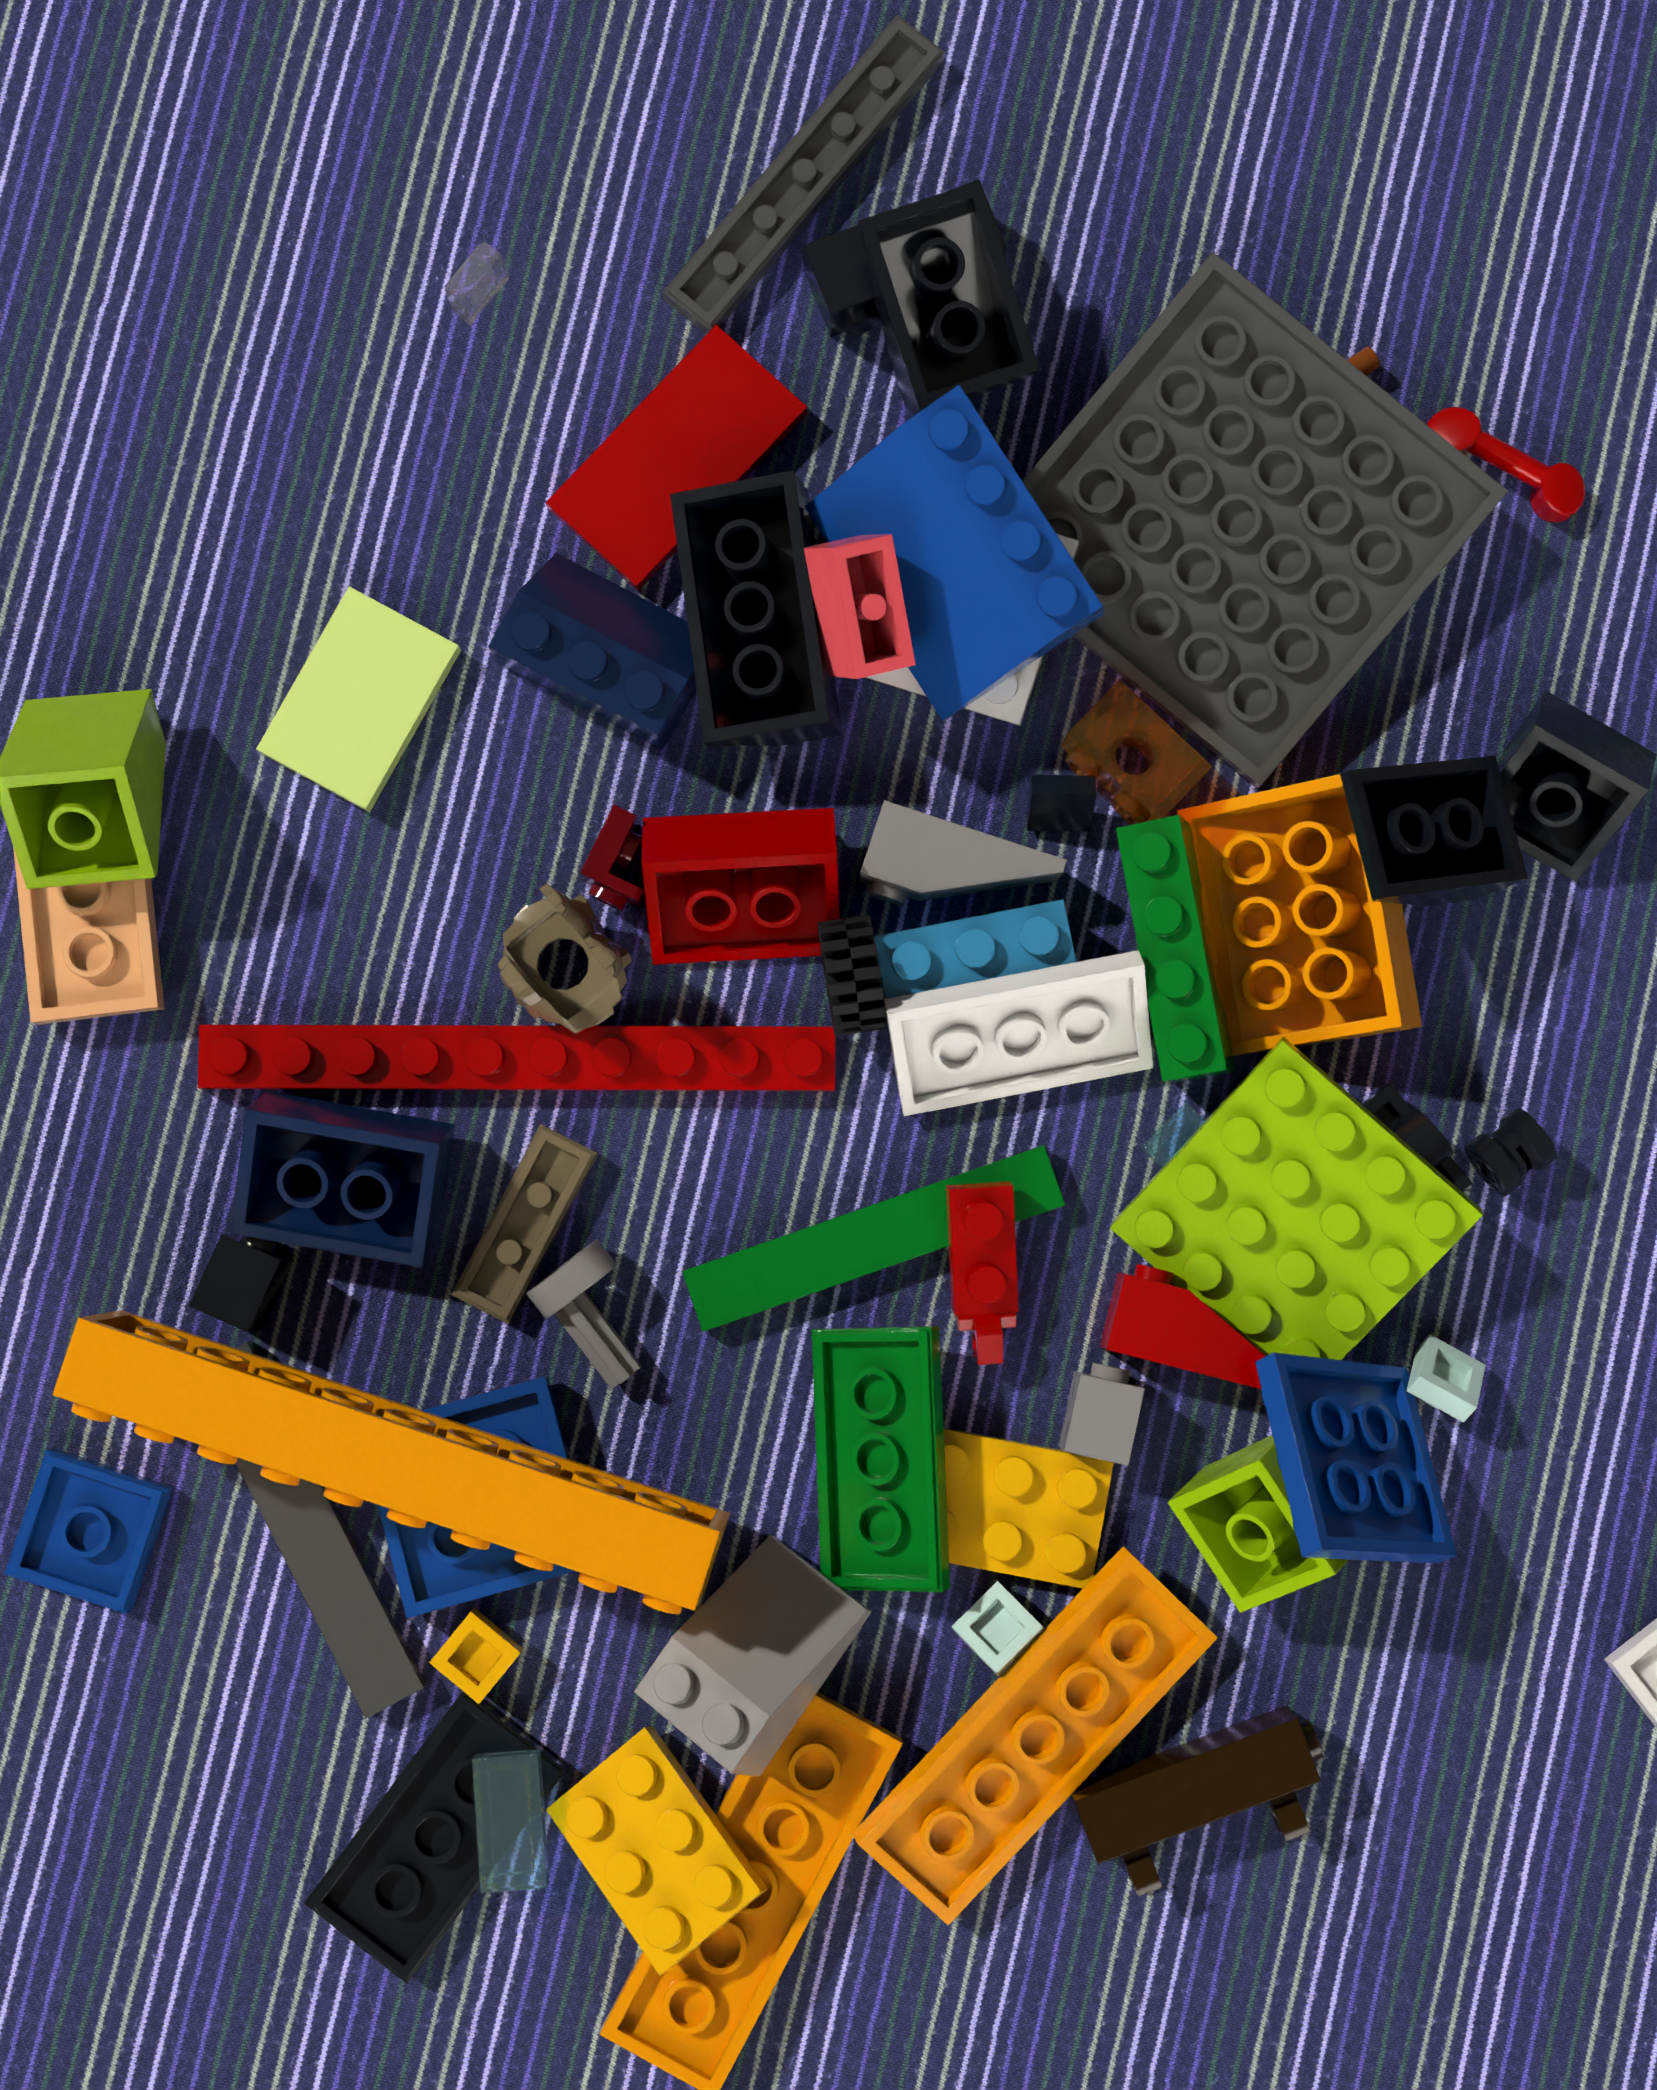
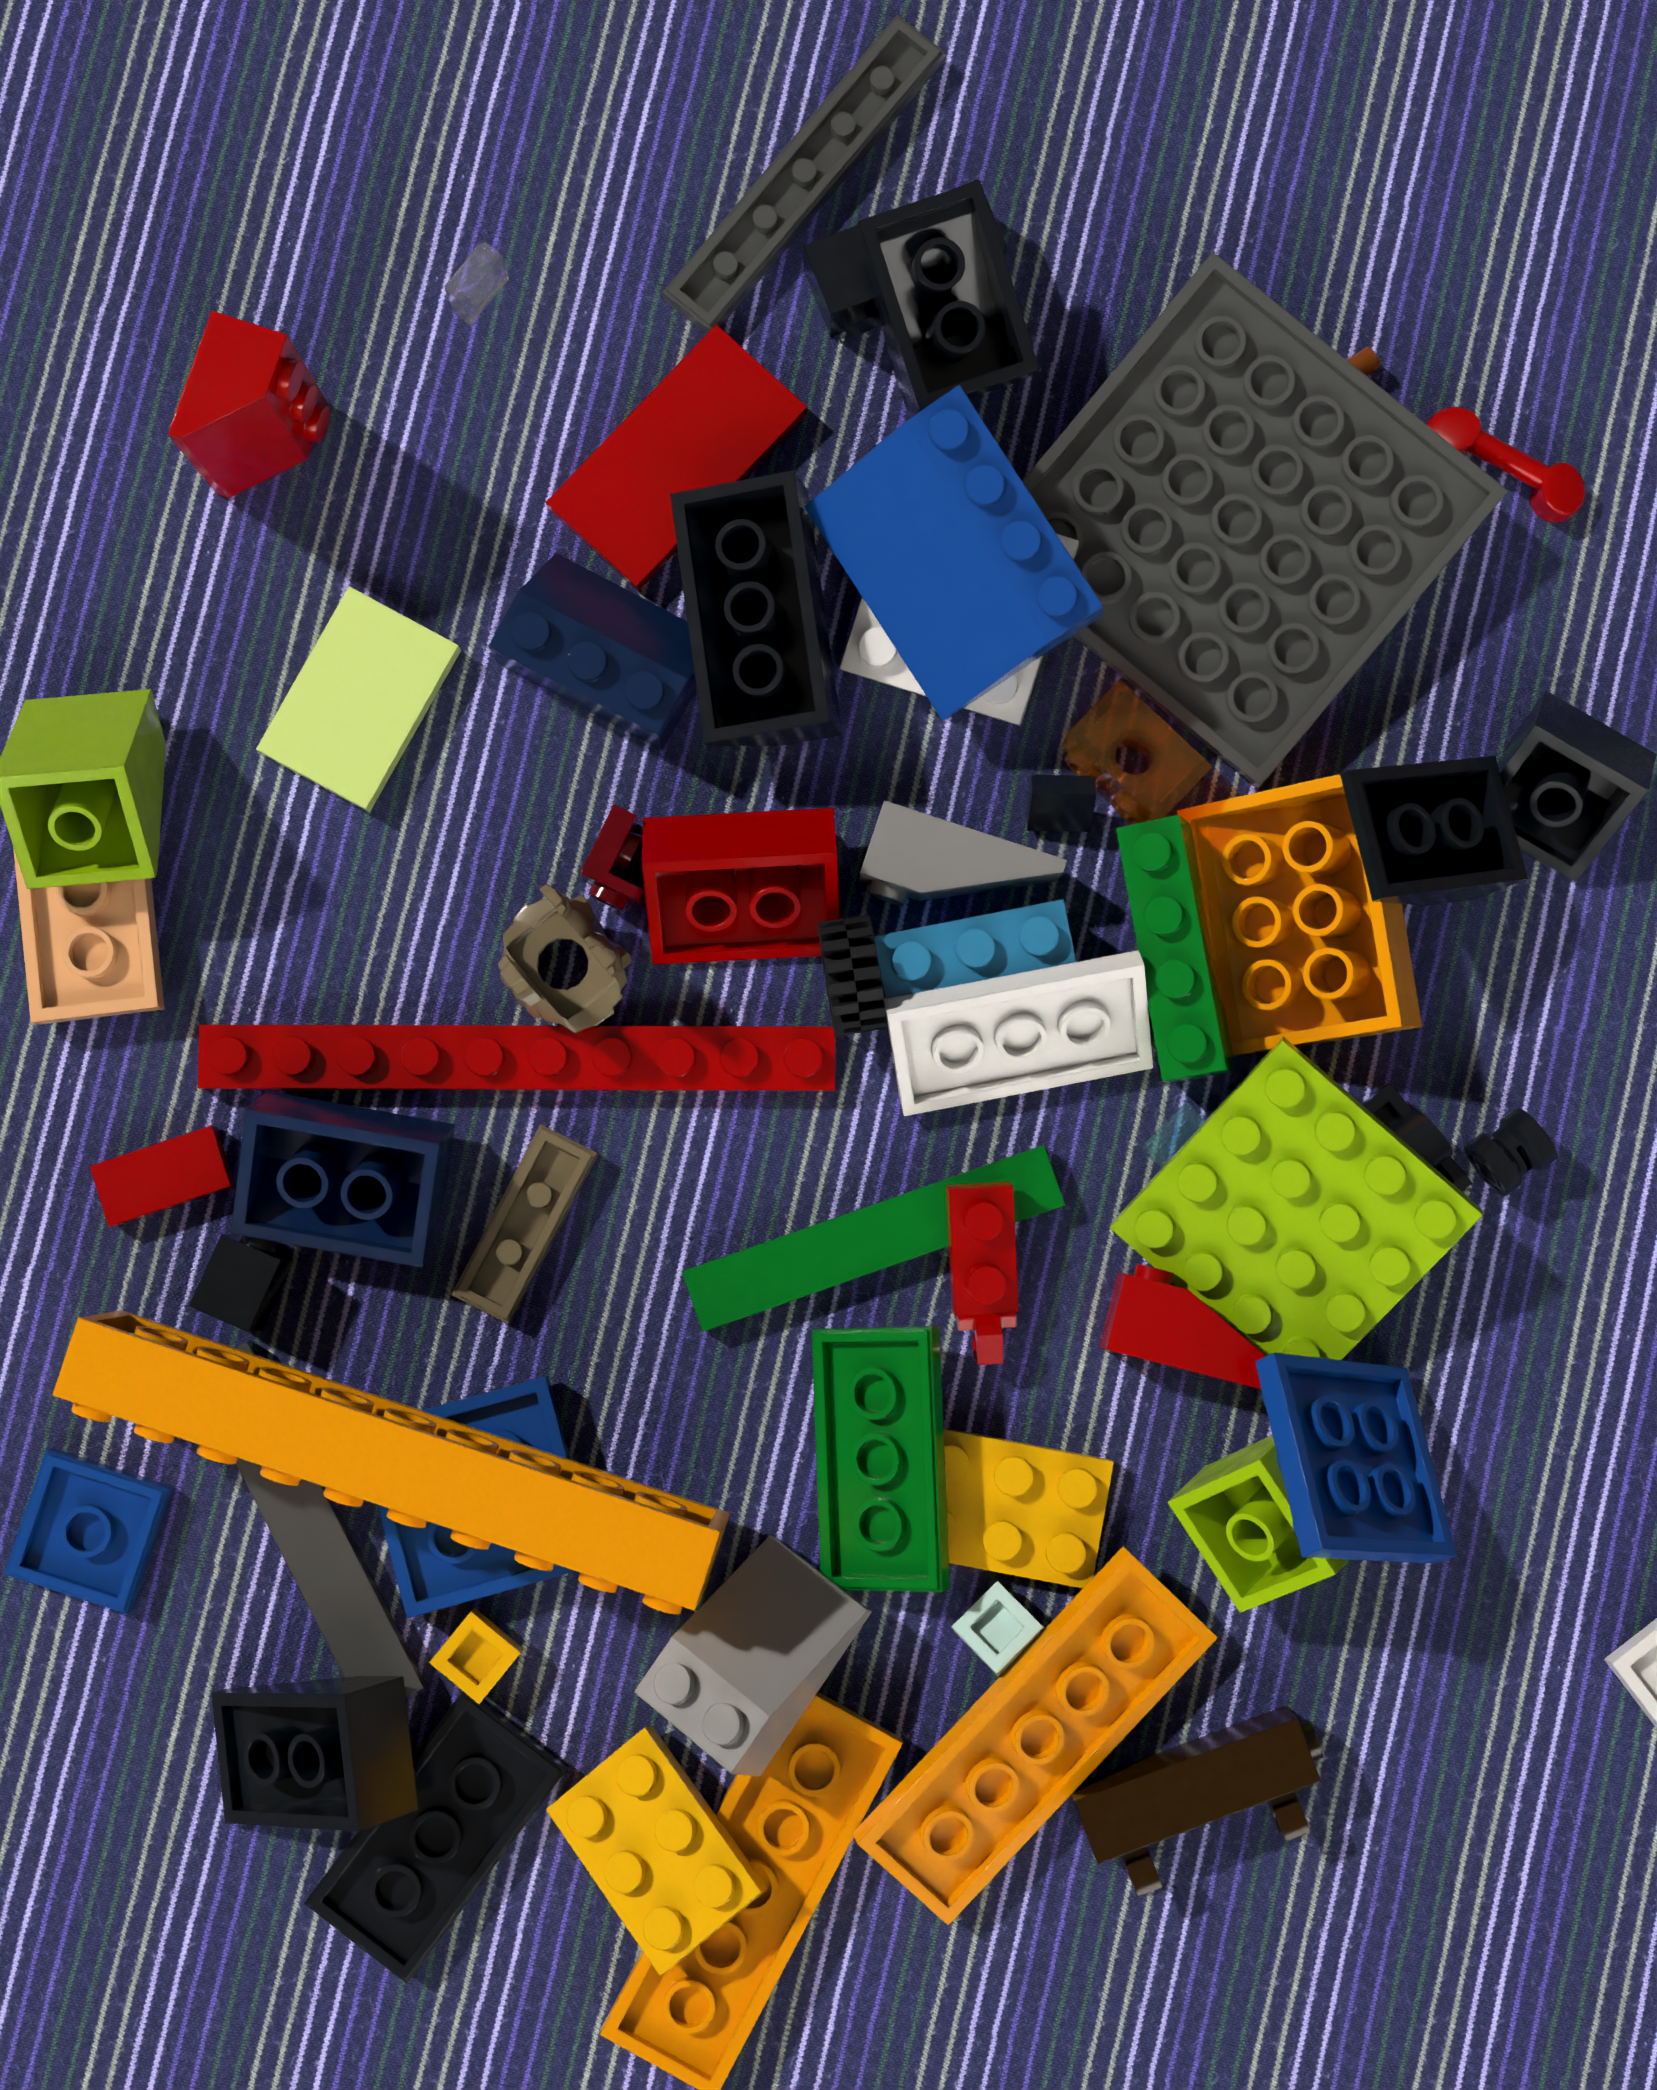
clear light blue tile [472,1749,549,1893] -> none
light grey piece [526,1239,642,1389] -> none
coral brick [804,534,916,679] -> none
light grey brick [1058,1363,1145,1466] -> none
light aqua plate [1406,1334,1486,1423] -> none
none -> red tile [90,1125,236,1227]
none -> red slope [168,311,330,498]
none -> black slope [211,1676,418,1831]

